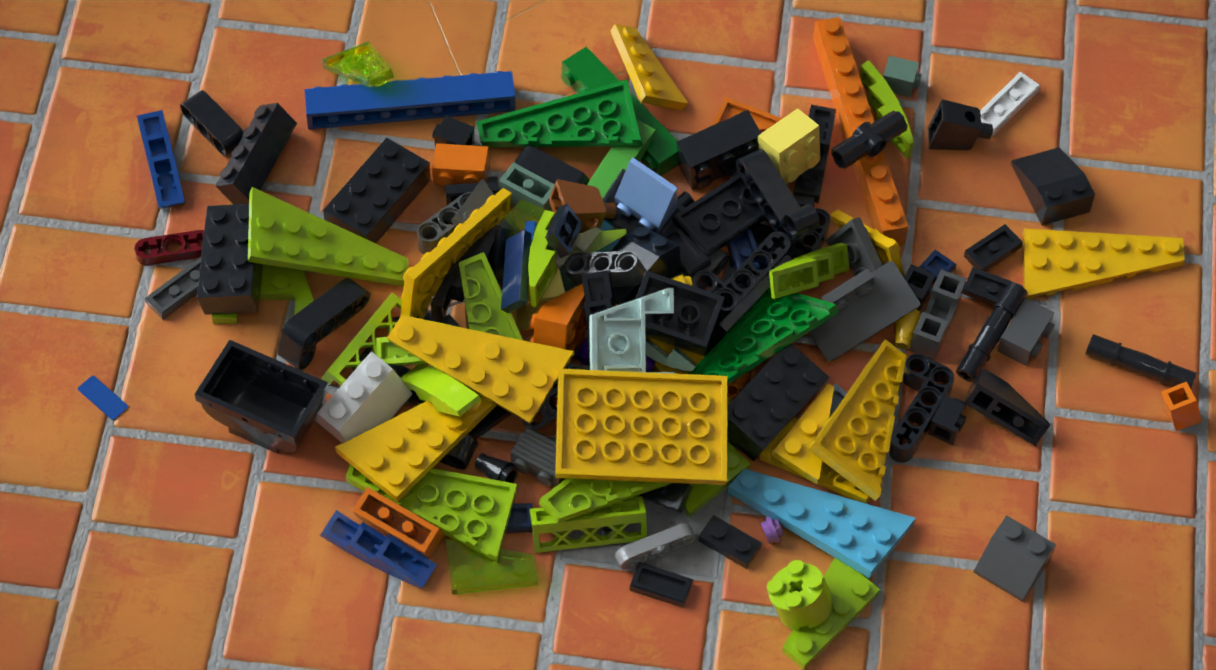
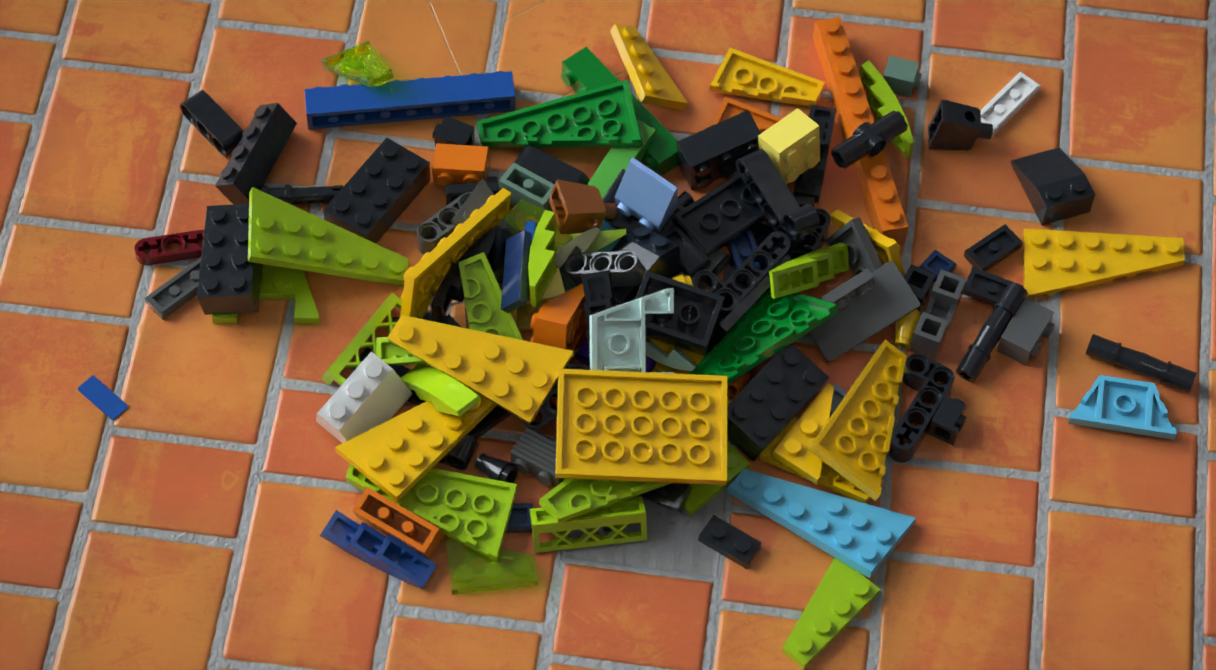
blue slope [137,110,185,209] -> none
black container [195,339,329,454] -> none
black beam [278,278,371,371] -> none
black plate [545,203,583,258] -> none
light grey beam [615,523,696,570] -> none
black tile [630,562,693,608] -> none
medium lavender plate [760,516,783,544] -> none
lime brick [767,560,833,630] -> none
black slope [964,368,1050,446] -> none
dark grey slope [973,515,1056,602] -> none
orange brick [1161,382,1202,431] -> none
none -> black pin [263,184,343,206]
none -> yellow wing [709,48,825,107]
none -> medium azure wing [1068,375,1177,440]

